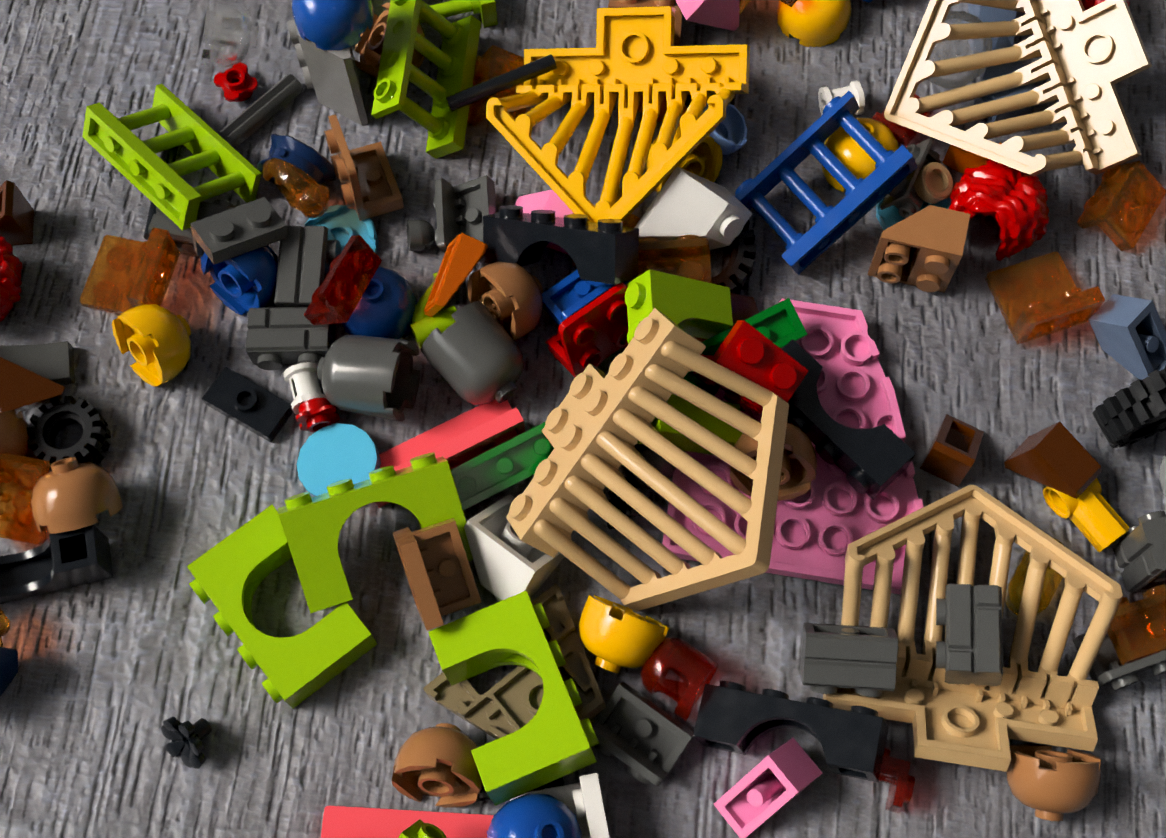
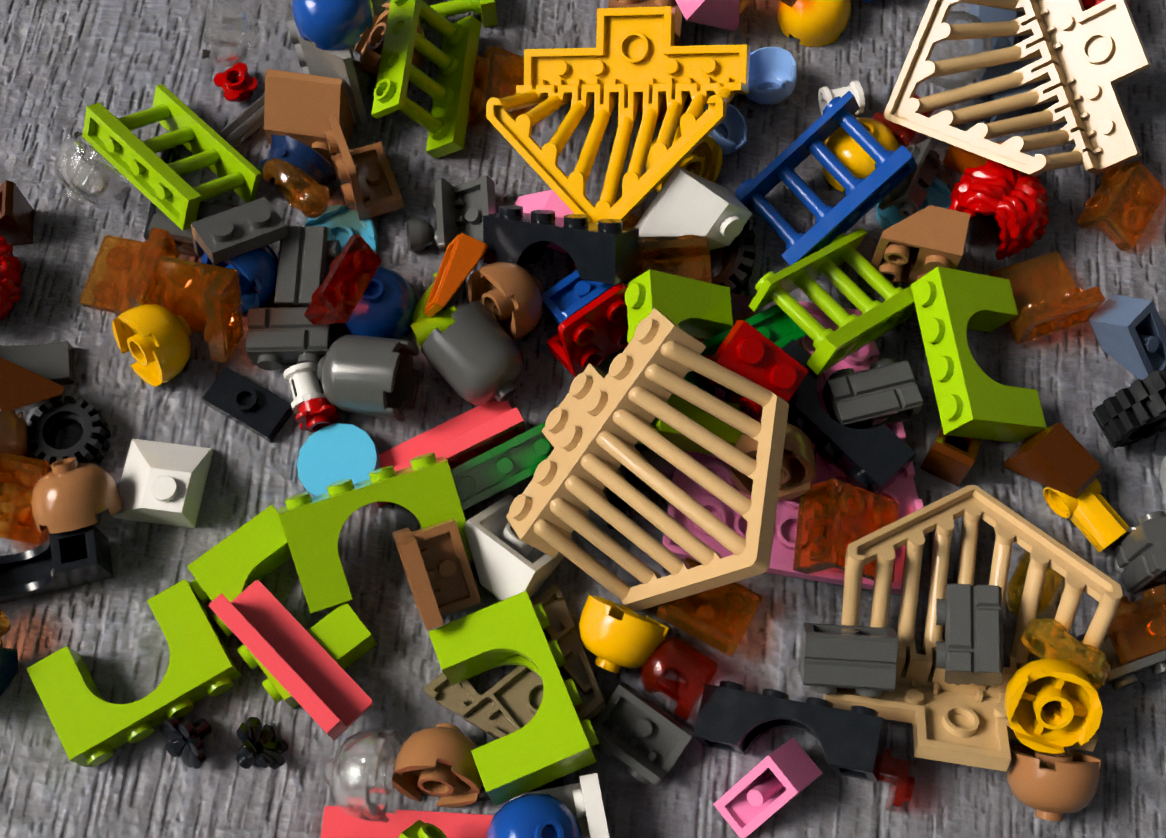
black bar [446,54,557,112] -> none
tan tile [914,162,953,204] -> none
none -> lime arch [26,579,242,767]
none -> clear cylinder [55,132,133,205]
none -> white slope [113,439,213,528]
none -> clear orange bracket [158,256,244,363]
none -> coral panel [208,580,373,741]
none -> black plant [236,717,288,770]
none -> medium nougat slope [264,69,355,160]
none -> clear cylinder [325,728,404,823]
none -> clear orange bracket [655,557,762,657]
none -> light blue hair [744,47,797,105]
none -> lime fence [749,228,916,375]
none -> clear orange bracket [793,478,899,583]
none -> dark grey brick [822,359,923,429]
none -> lime arch [911,266,1047,443]
none -> yellow cylinder [1004,658,1103,754]
none -> clear yellow plate [1020,618,1111,689]

